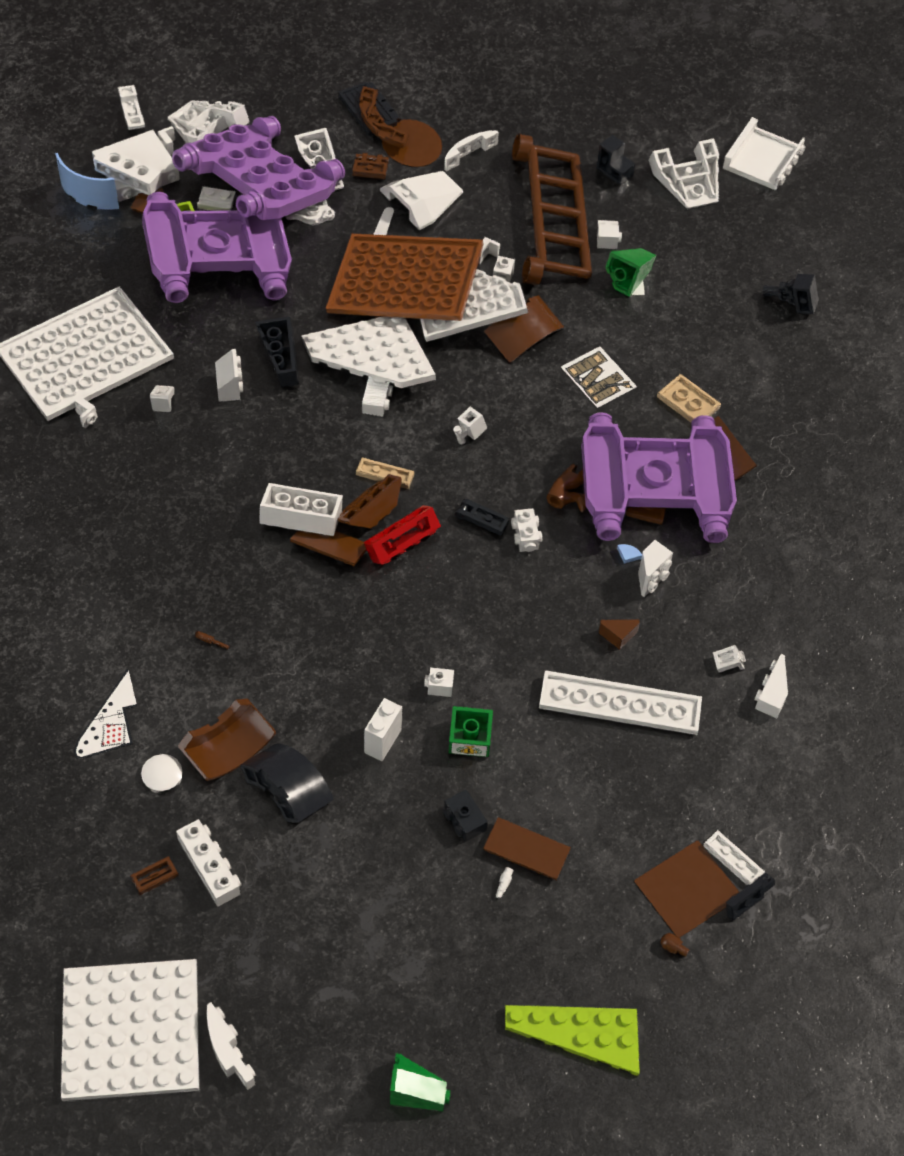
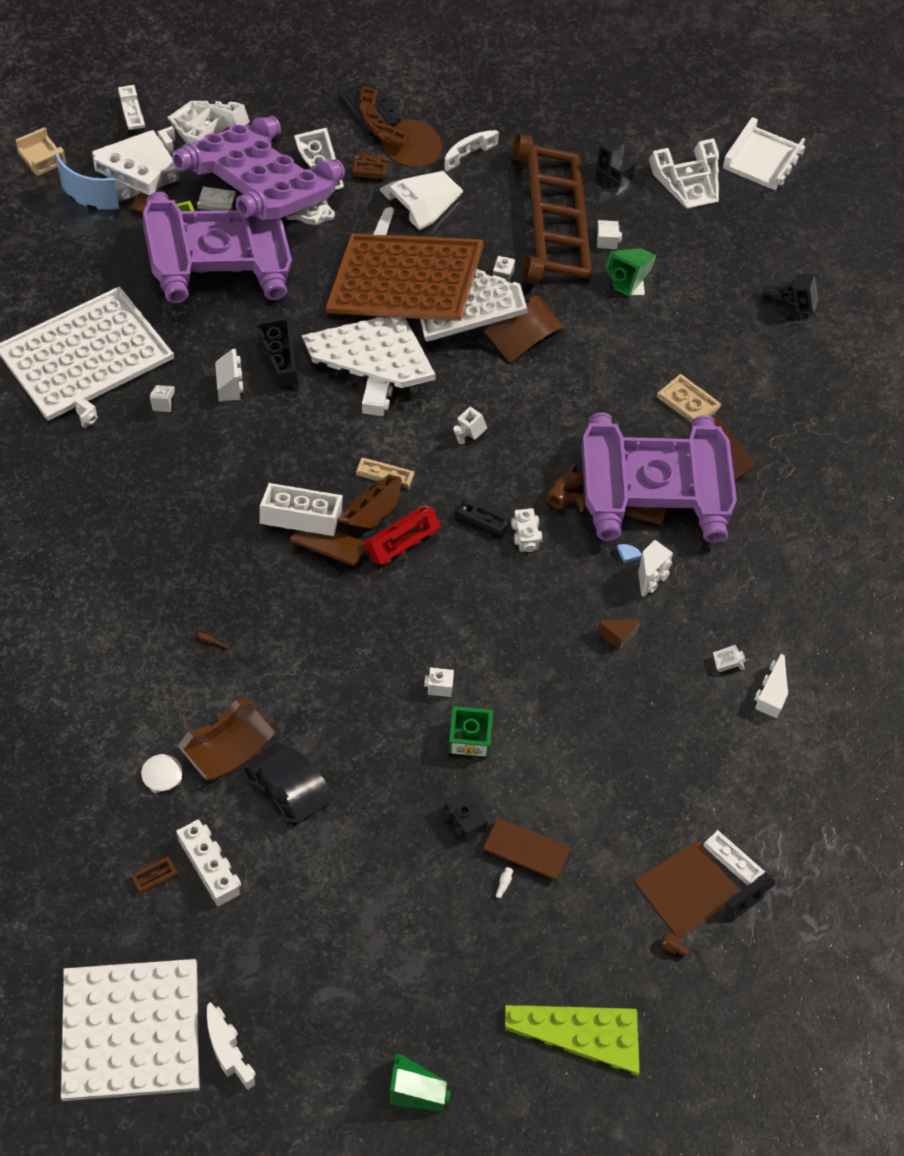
white sticker [74,669,137,759] -> none
white brick [364,698,402,761] -> none
white bracket [479,237,500,264] -> none
white plate [539,671,702,735] -> none
sticker [561,346,637,408] -> none
none -> tan panel [15,128,66,176]

